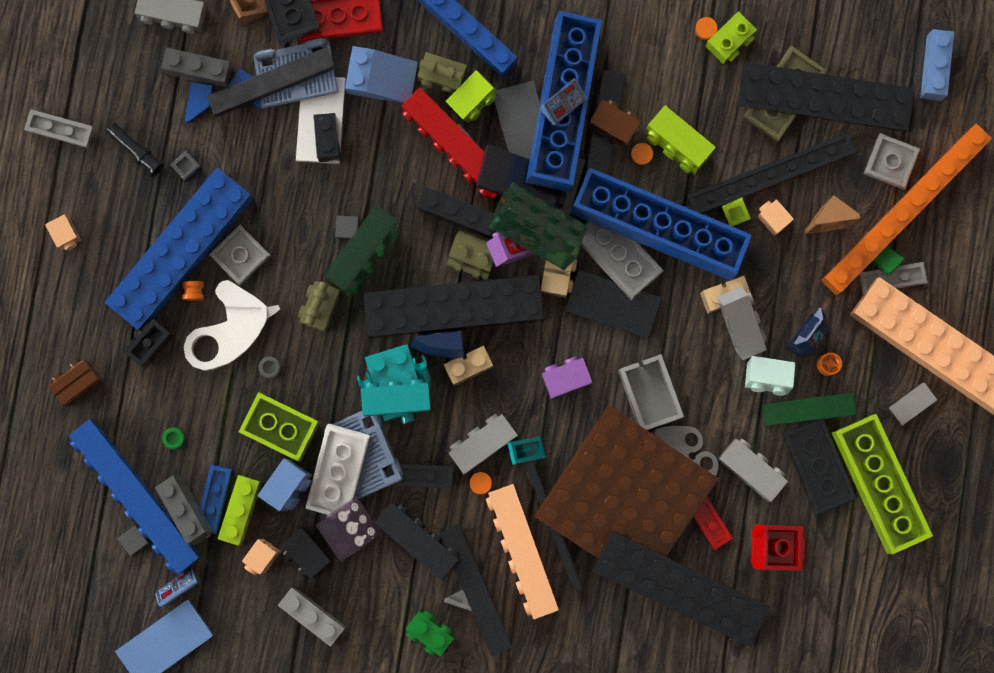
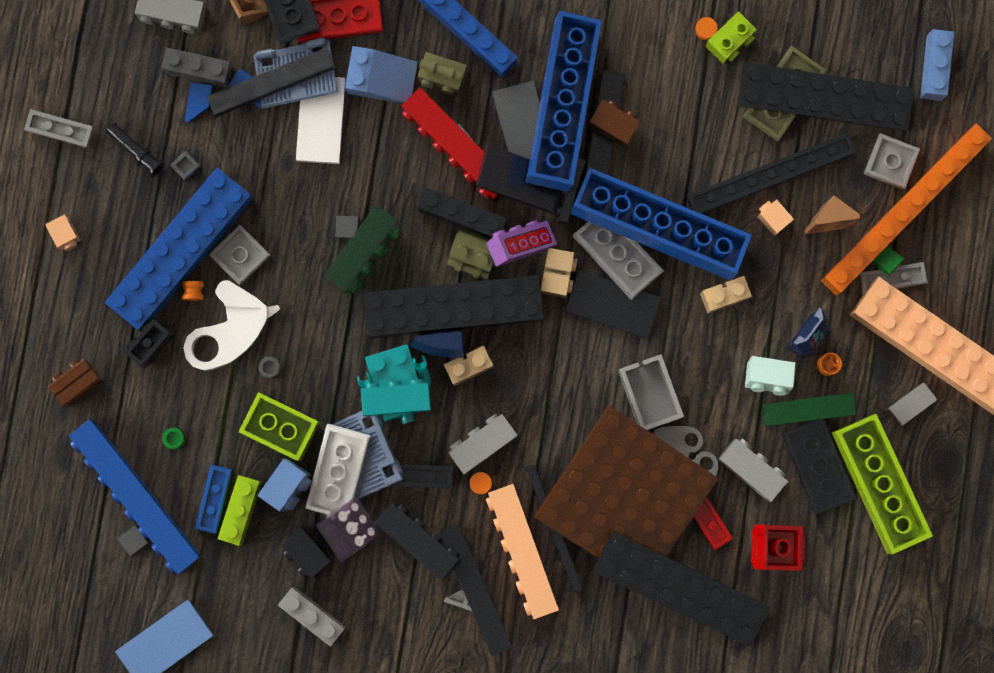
dark grey brick [155,476,214,545] -> none
medium blue slope [155,568,201,607] -> none
light nougat brick [242,539,281,575] -> none
olive brick [298,281,342,333] -> none
black brick [313,113,341,163] -> none
green brick [405,610,454,656] -> none
lime brick [446,70,498,123] -> none
clear green brick [489,182,588,271] -> none
teal slope [508,436,546,465] -> none
slope [540,78,587,125] -> none
medium lavender brick [541,356,592,399] -> none
orange tile [631,143,653,166] -> none
lime brick [645,105,716,175] -> none
light grey brick [717,287,767,360] -> none
lime plate [722,197,751,226] -> none

